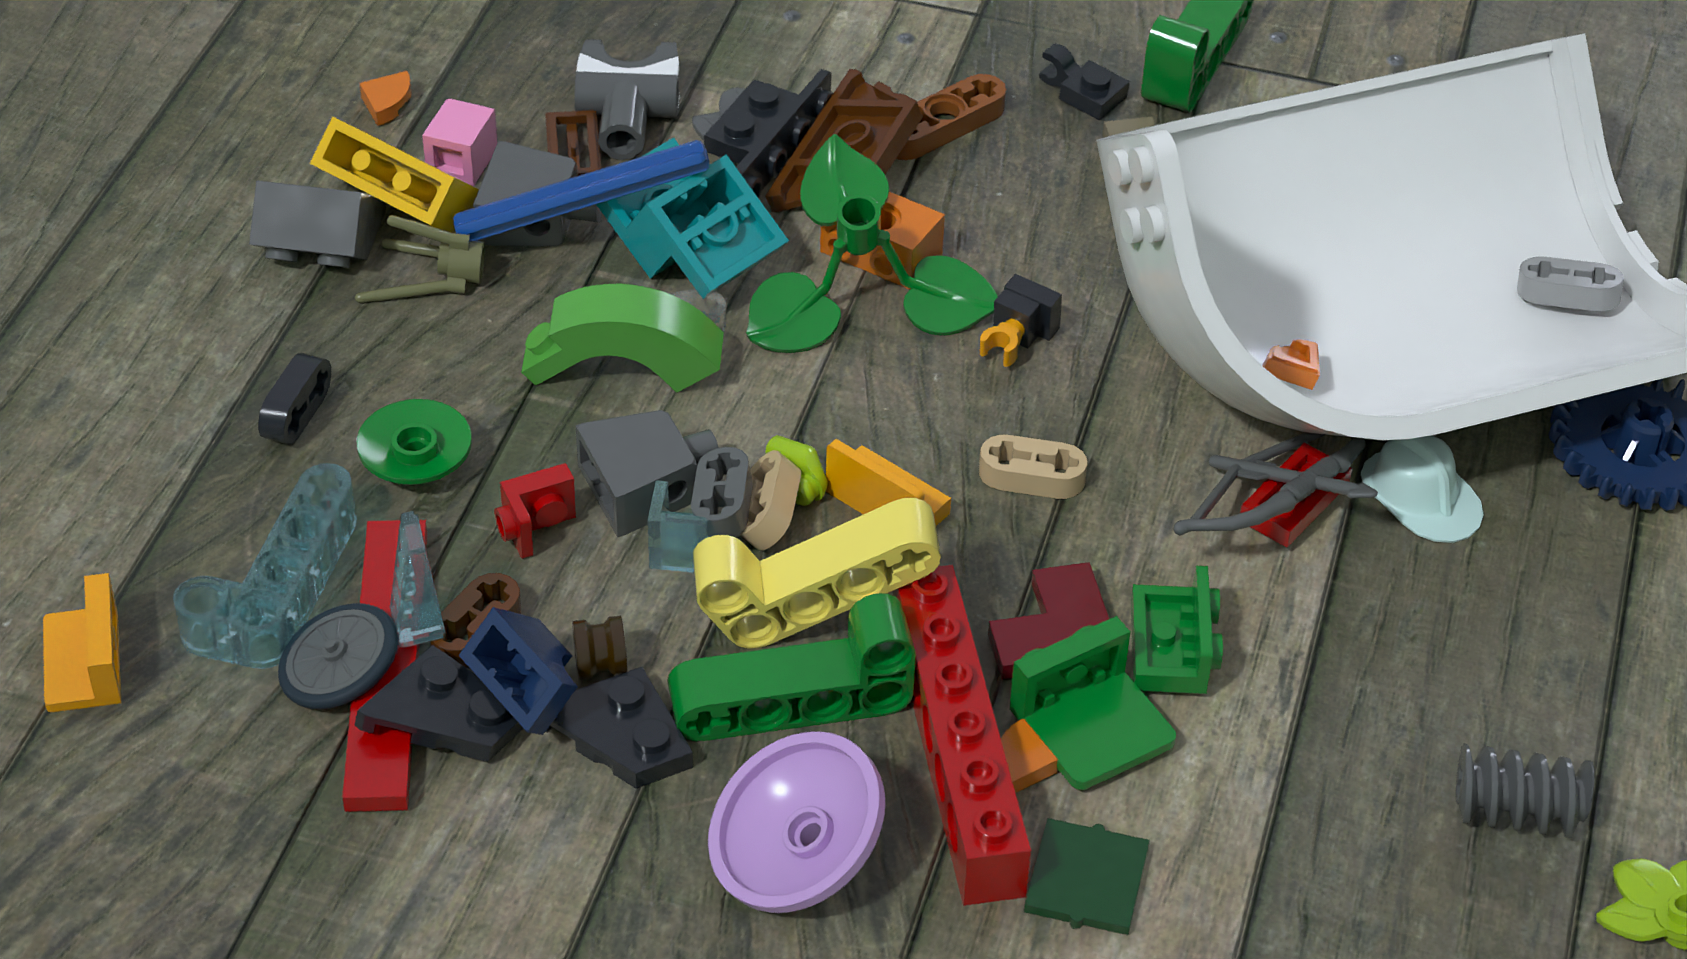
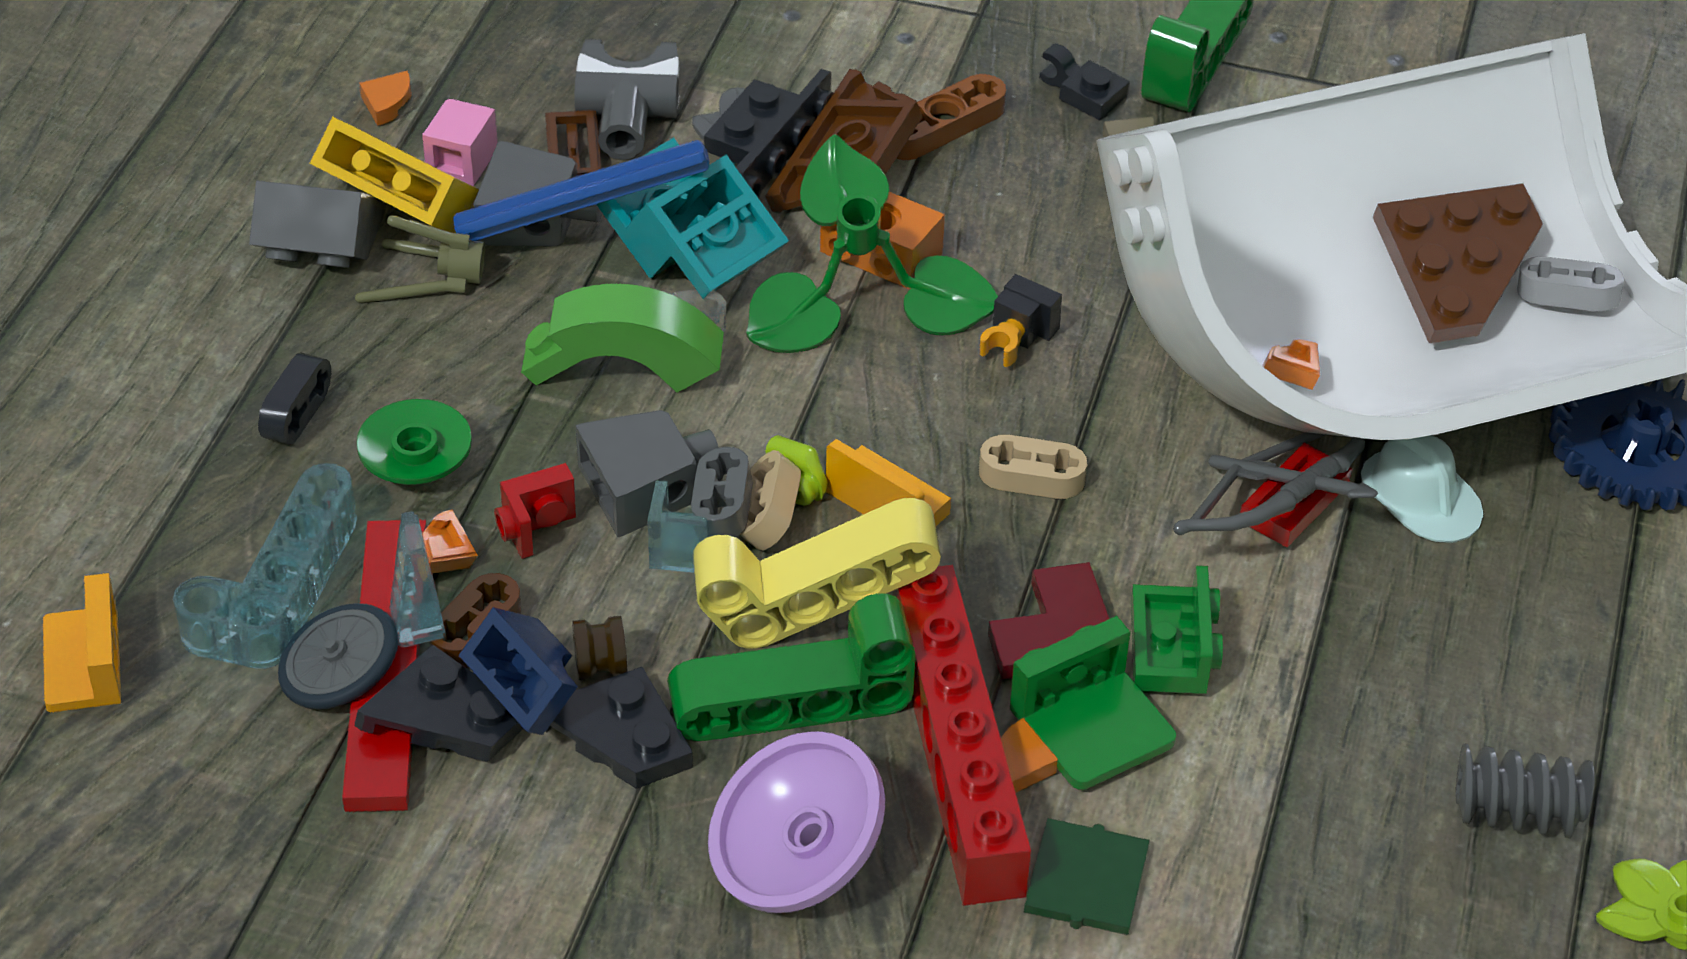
none -> orange tile [415,510,478,575]
none -> reddish brown plate [1373,183,1543,343]

